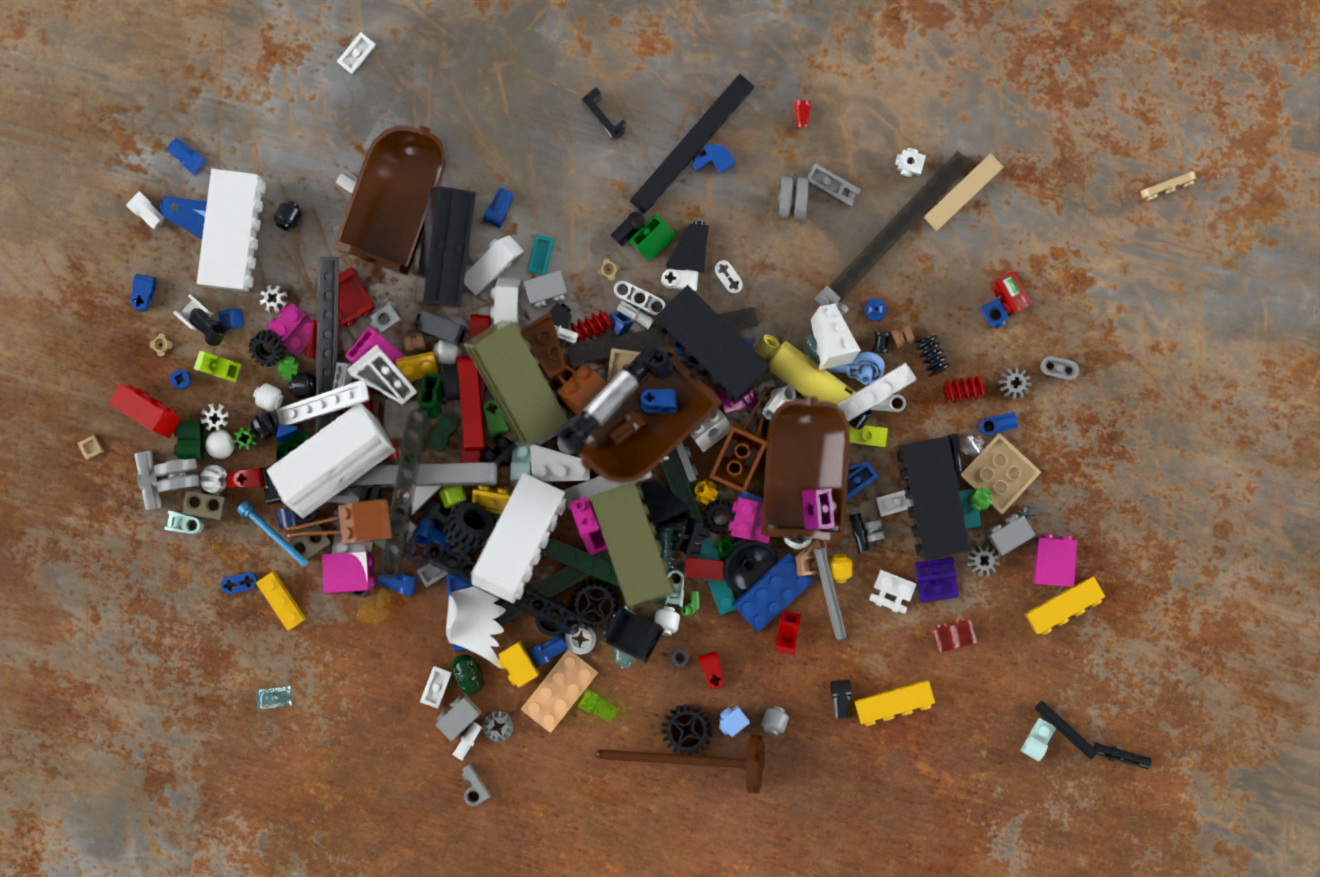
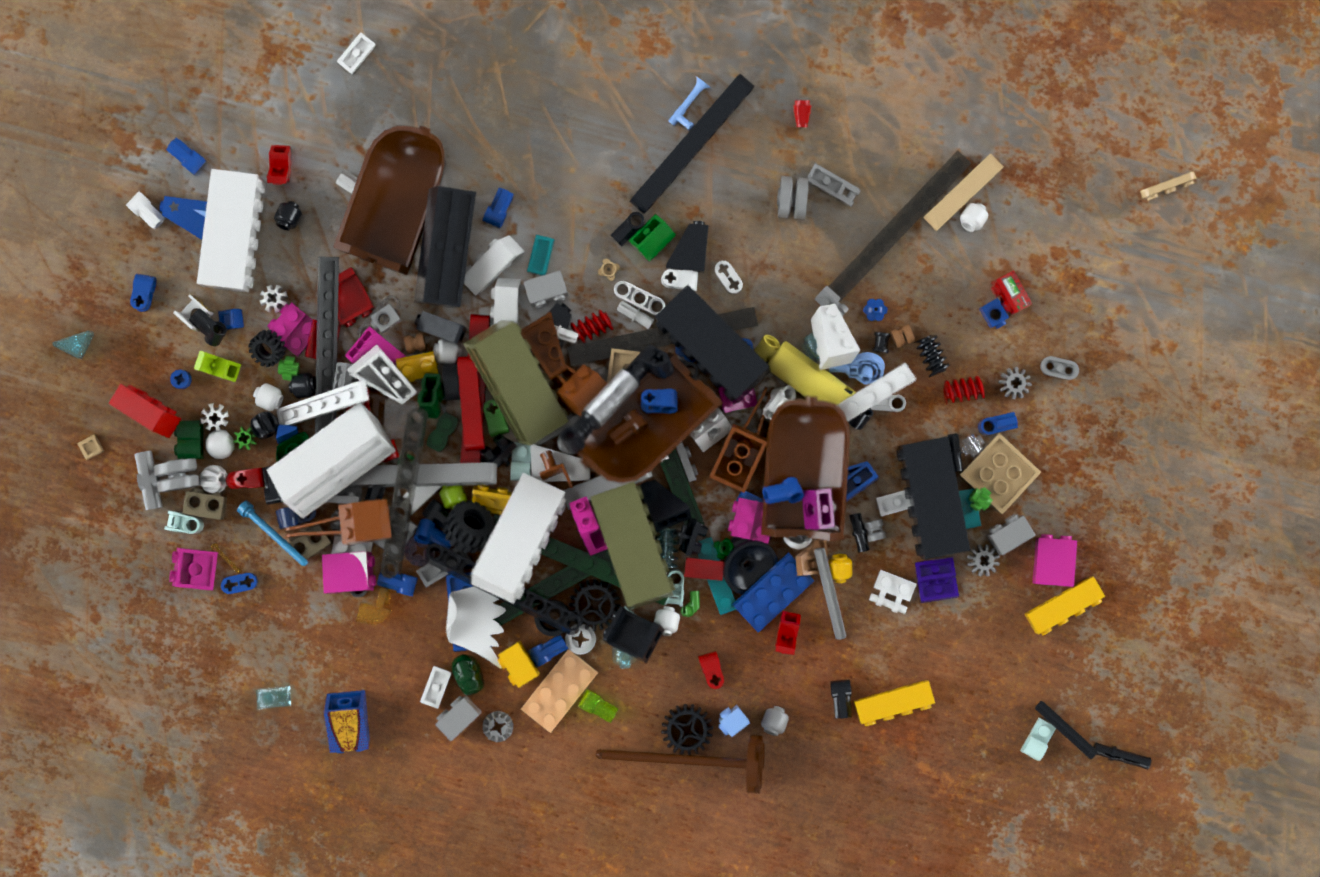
tan plate [149,333,173,356] -> none
yellow brick [256,572,307,631] -> none
white pin [452,721,483,761] -> none
light grey plate [462,763,491,806] -> none
black panel [581,87,626,140] -> none
blue slope [609,311,634,336] -> none
dark grey plate [670,648,689,667] -> none
blue brick [691,144,736,175] -> none
yellow gear [694,479,718,505] -> none
black tyre [703,500,735,535] -> none
neon yellow plate [849,424,888,447] -> none
white brick [895,148,926,177] -> none
clear red brick [932,618,977,653] -> none
dark grey plate [1018,505,1037,519] -> none
none -> clear light blue slope [52,330,94,359]
none -> dark pink plate [169,547,218,591]
none -> red brick [267,145,291,185]
none -> slope [324,690,370,753]
none -> dark orange bracket [539,450,573,488]
none -> light blue piece [668,76,711,130]
none -> blue piece [763,477,804,504]
none -> white head [960,203,988,232]

